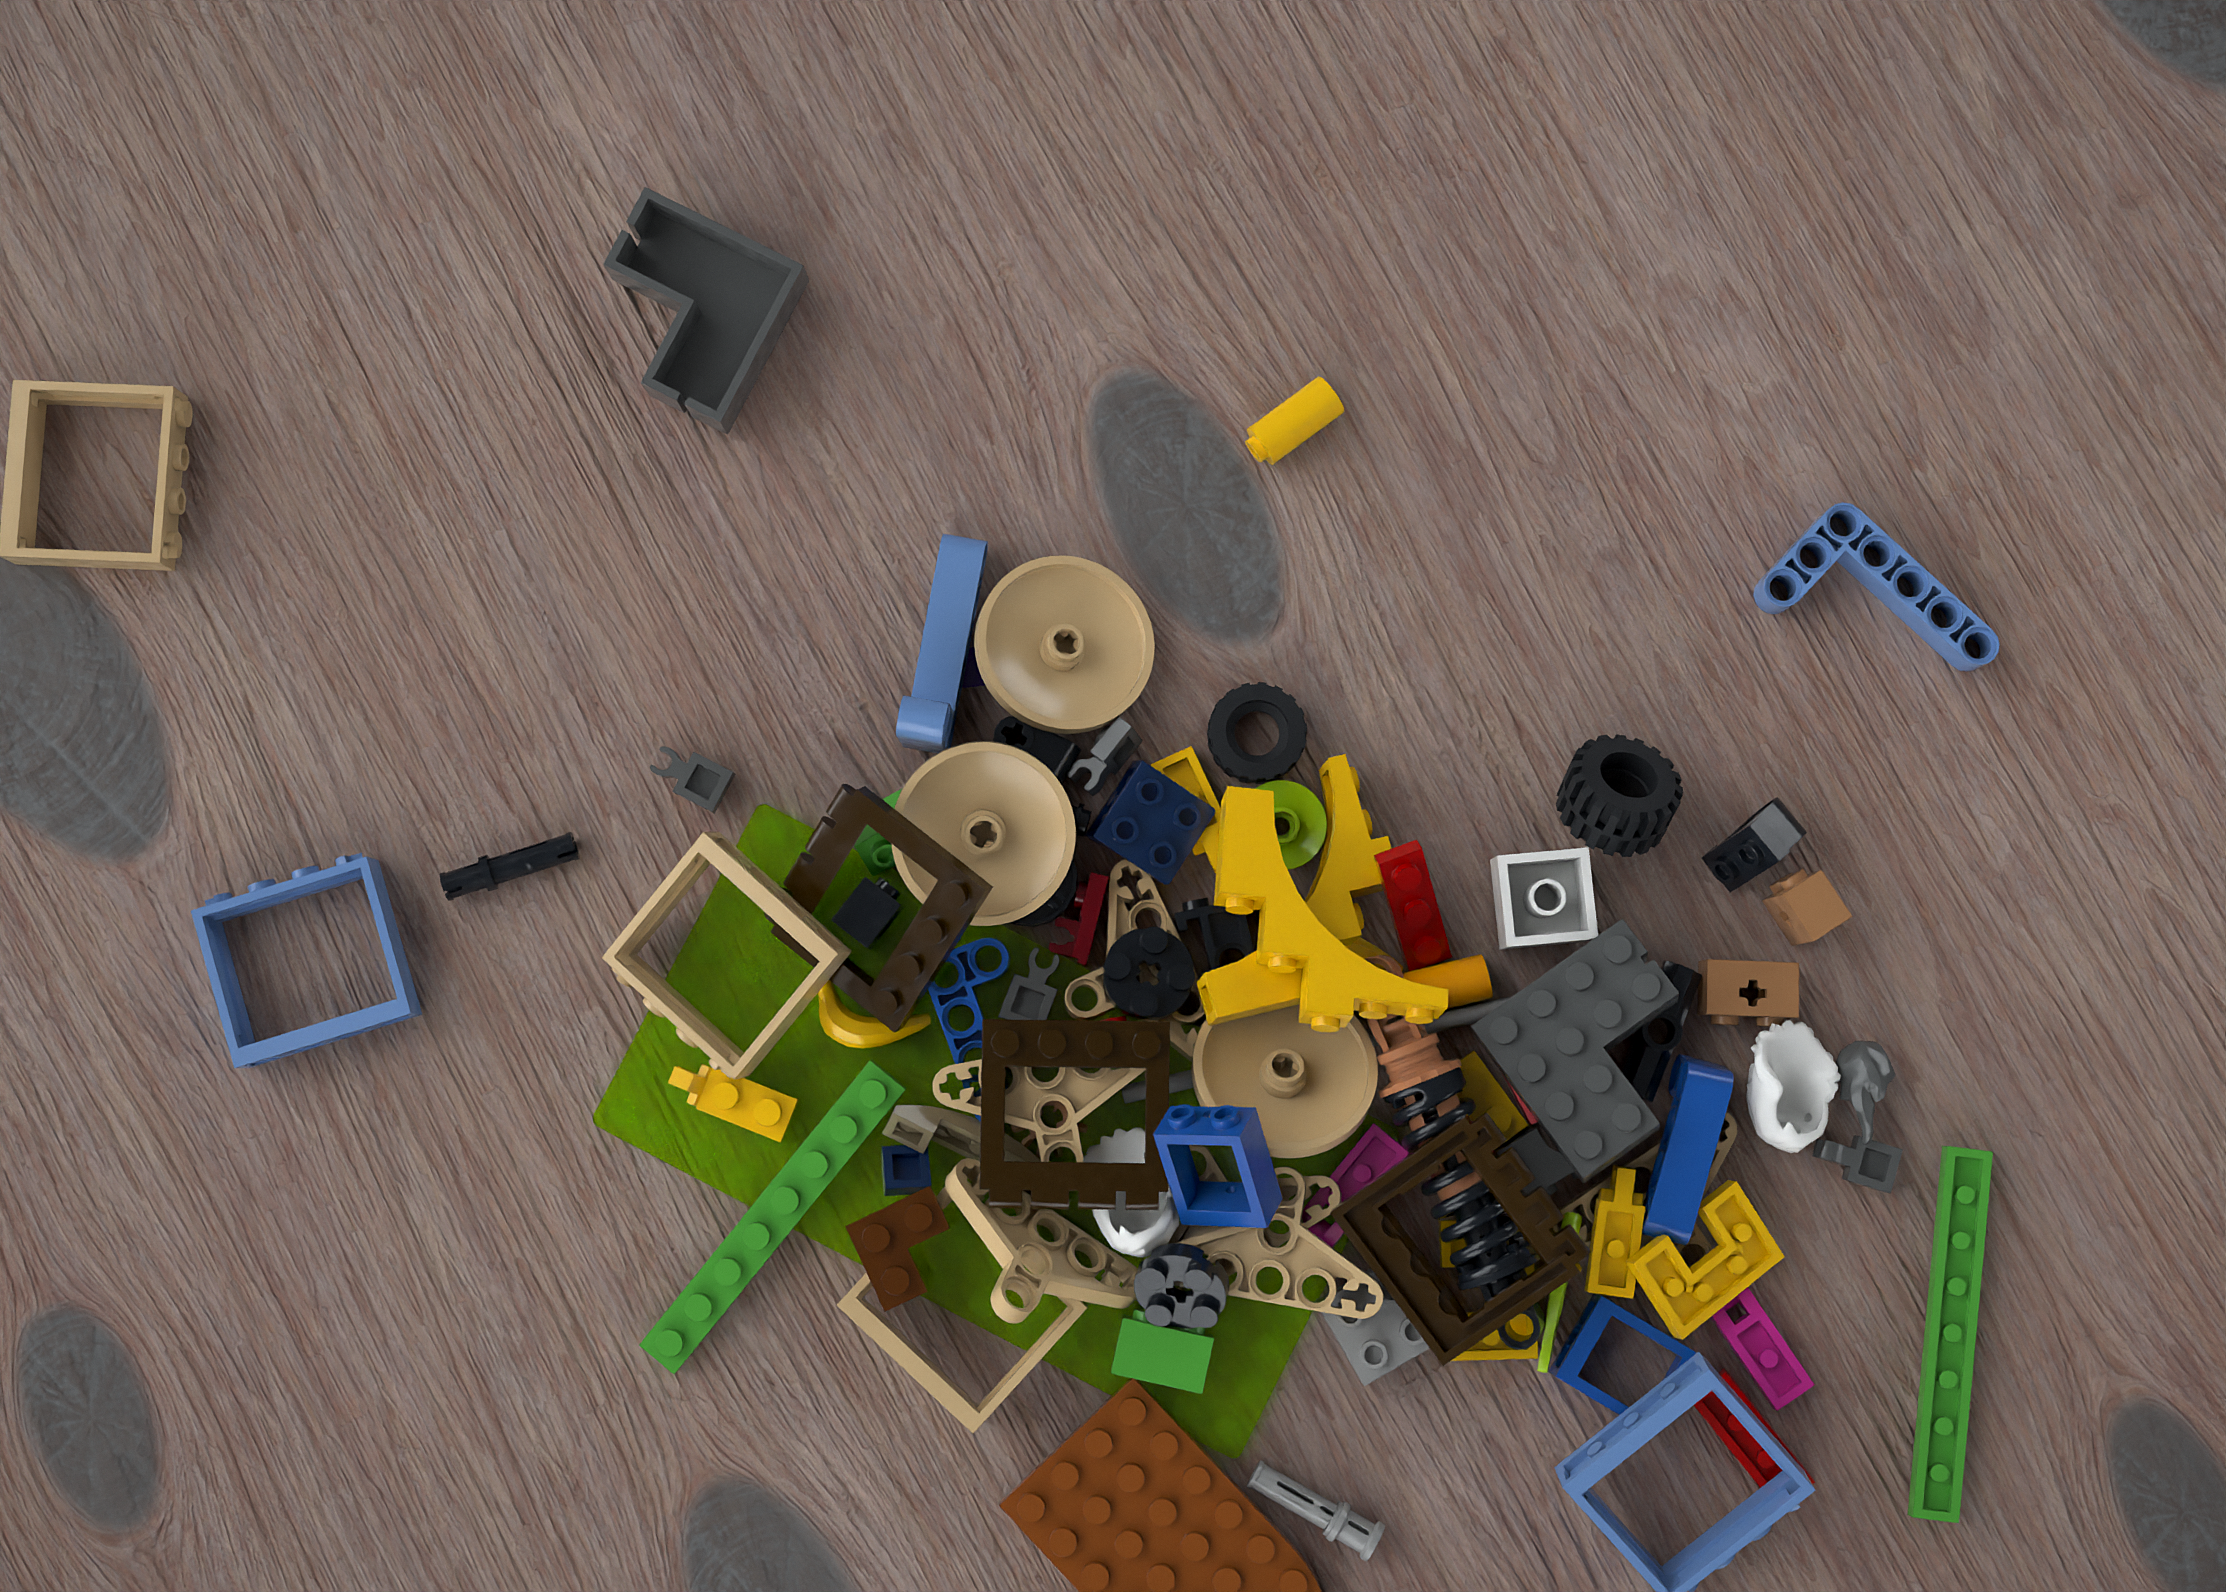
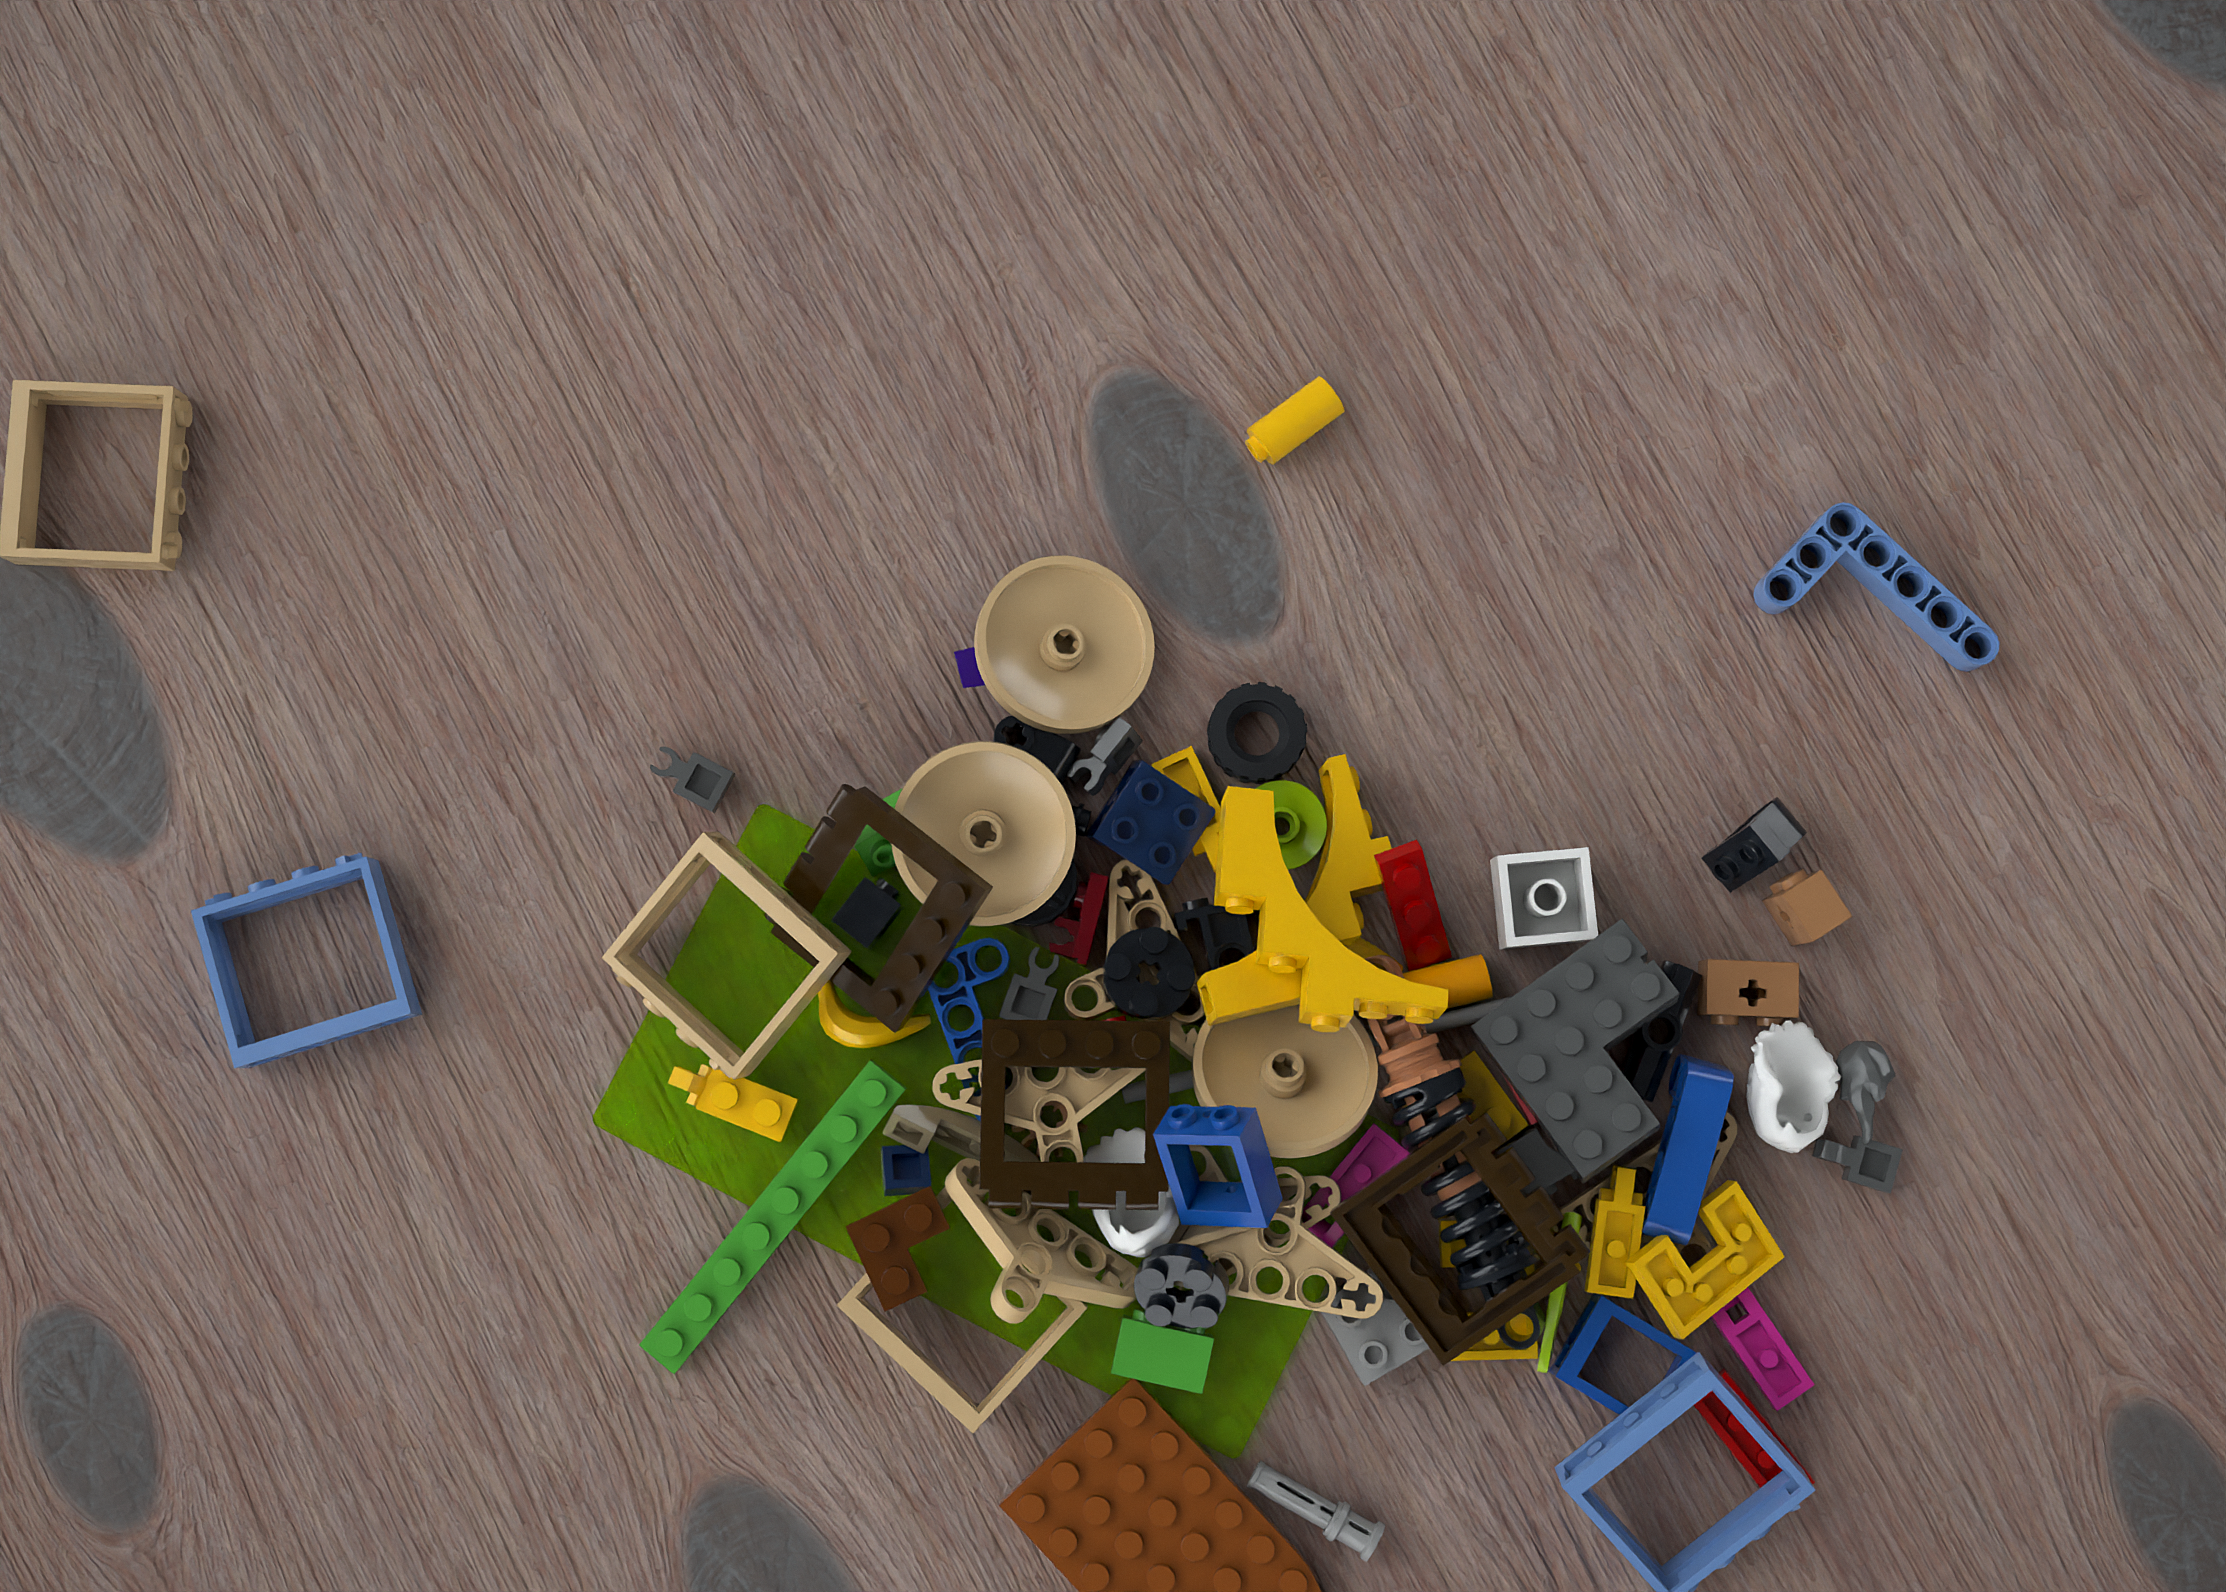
black pin [439,832,580,901] -> none
dark grey piece [603,187,809,435] -> none
medium blue beam [896,534,988,753] -> none
black tyre [1556,734,1683,857] -> none
bright green plate [1907,1145,1993,1523] -> none

